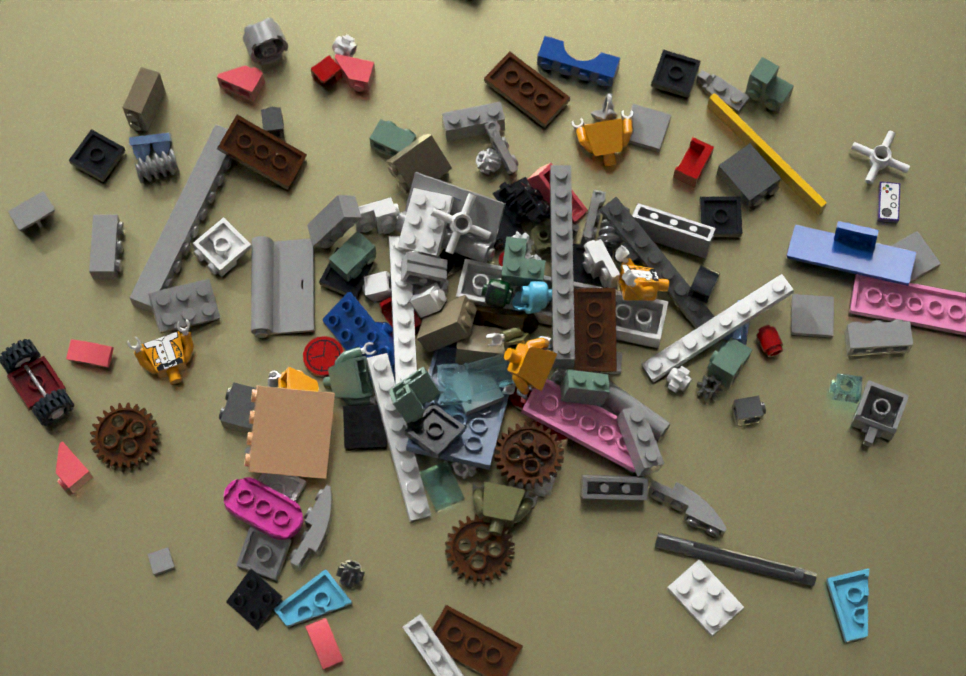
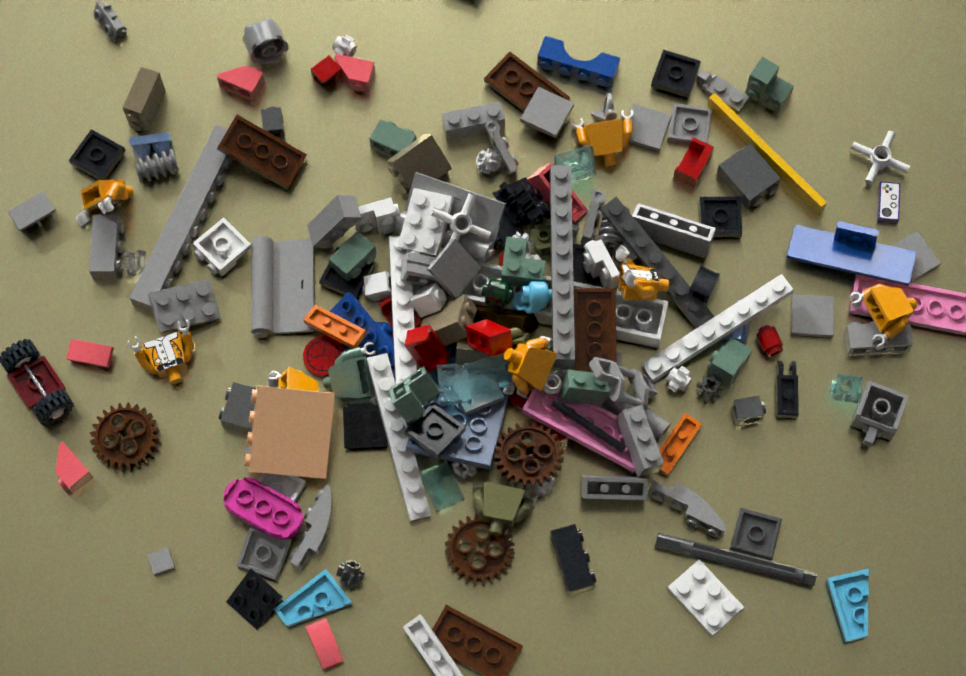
none -> light orange torso [75,180,134,226]
none -> light grey hinge [93,1,127,43]
none -> clear tile [121,249,146,276]
none -> orange plate [303,304,367,349]
none -> red panel [404,324,449,372]
none -> light grey tile [427,239,482,298]
none -> red panel [466,319,513,357]
none -> light grey tile [520,87,574,138]
none -> white plate [542,373,562,394]
none -> black brick [550,524,597,597]
none -> black bar [551,399,627,453]
none -> clear light blue plate [554,145,596,182]
none -> light grey bar [589,357,658,410]
none -> orange plate [659,413,702,477]
none -> light grey tile [667,103,713,145]
none -> dark grey tile [730,507,782,561]
none -> black hinge [776,361,799,418]
none -> light orange torso [850,284,917,350]

